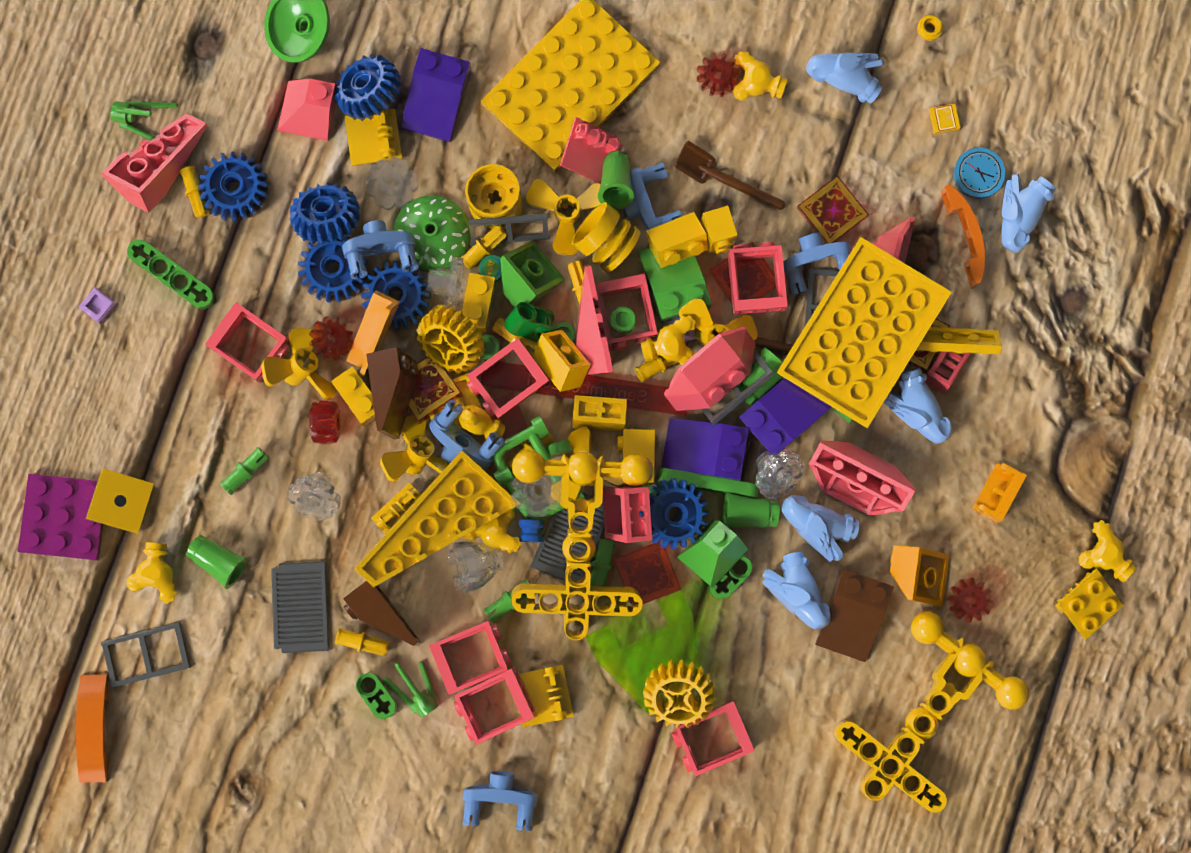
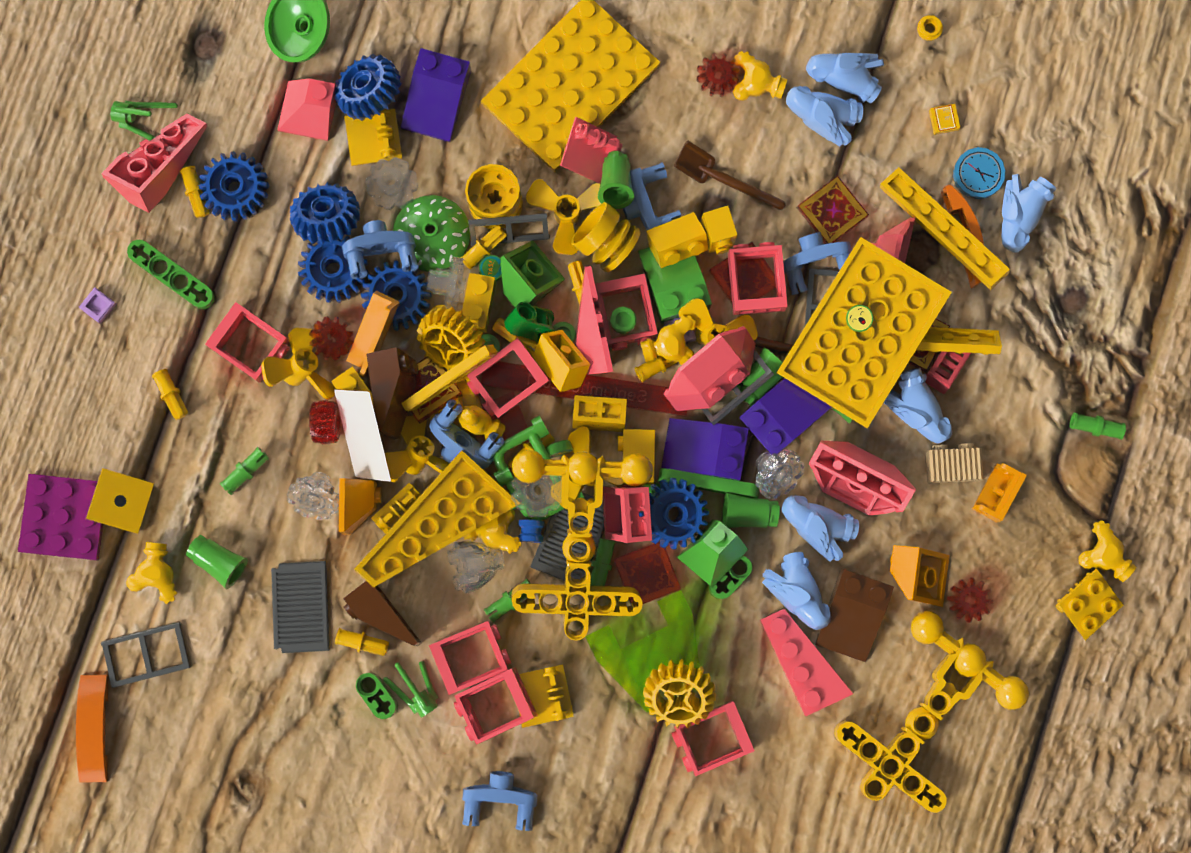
none -> yellow axle [152,369,188,420]
none -> white sticker [334,390,391,482]
none -> light orange slope [339,478,382,535]
none -> yellow tile [401,345,498,411]
none -> coral wing [760,609,853,716]
none -> light blue animal [786,86,863,147]
none -> light yellow tile [846,305,873,332]
none -> yellow plate [880,167,1010,290]
none -> tan brick [925,443,984,483]
none -> bright green pin [1070,412,1126,440]

